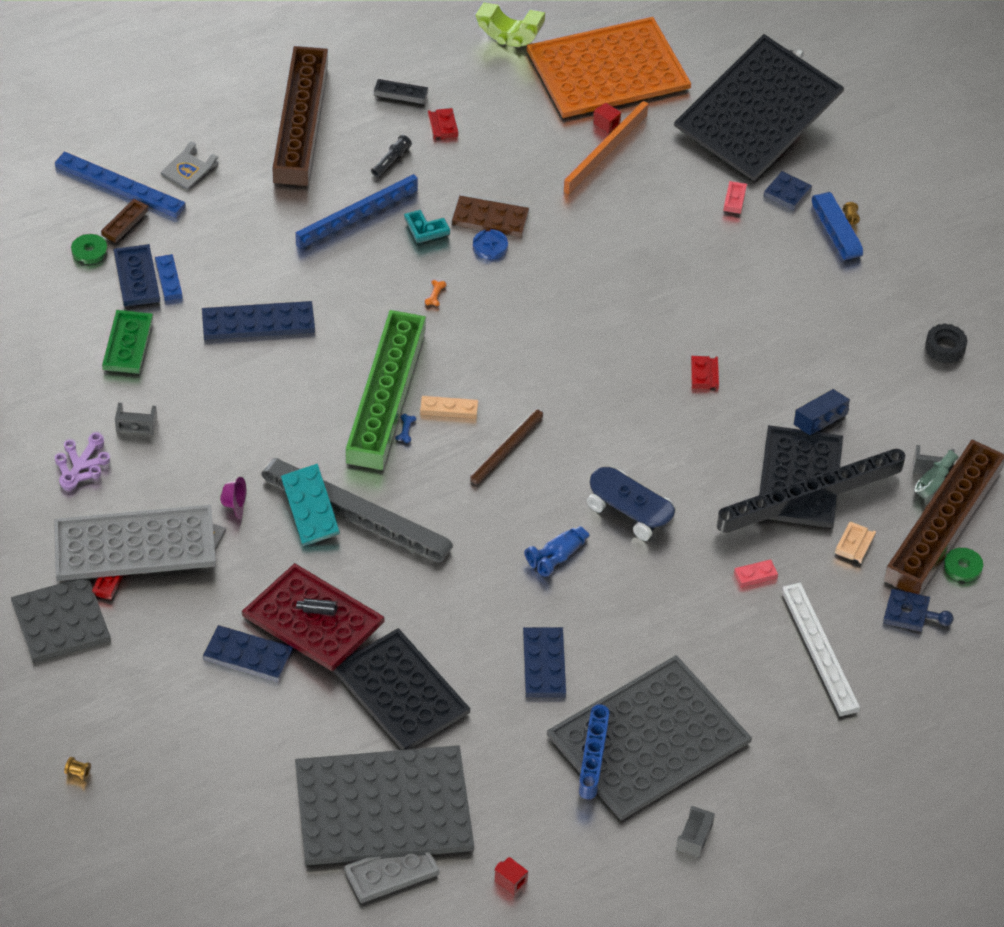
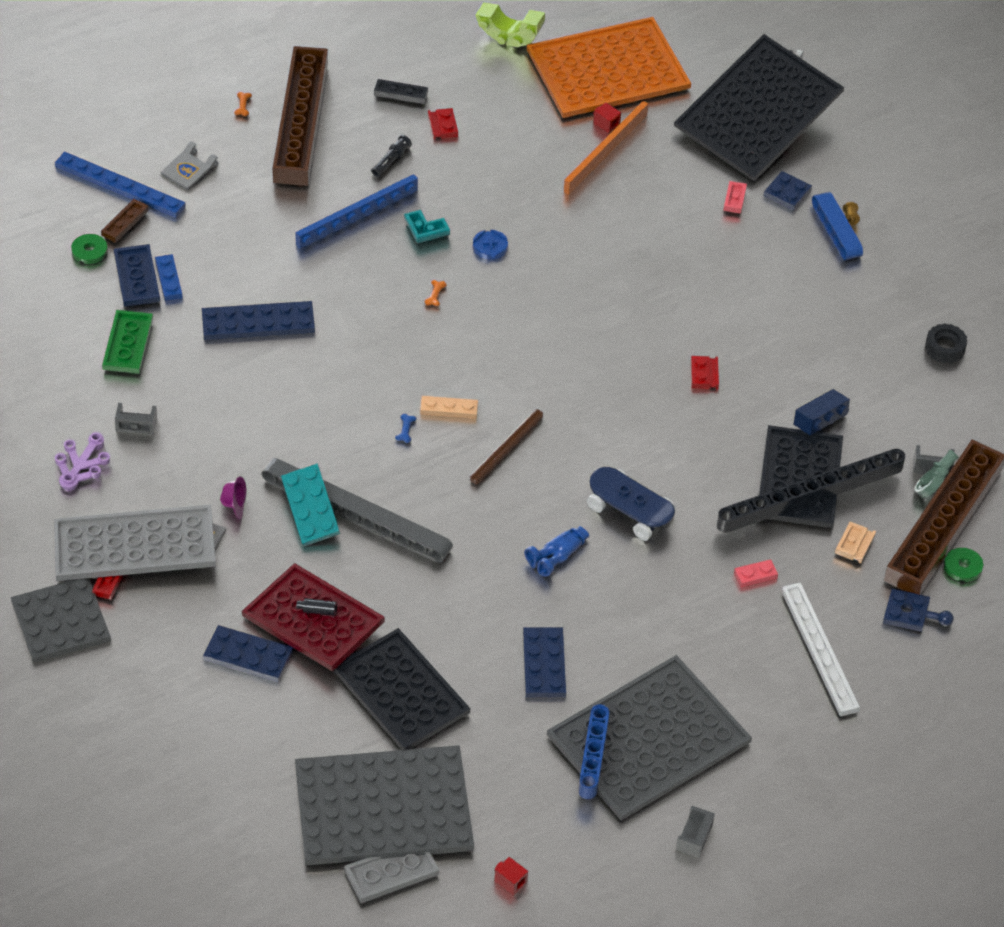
pearl gold bush [64,756,91,780] -> none
bright green brick [346,310,426,470] -> none
reddish brown plate [452,195,529,238] -> none
none -> orange piece [234,92,252,117]

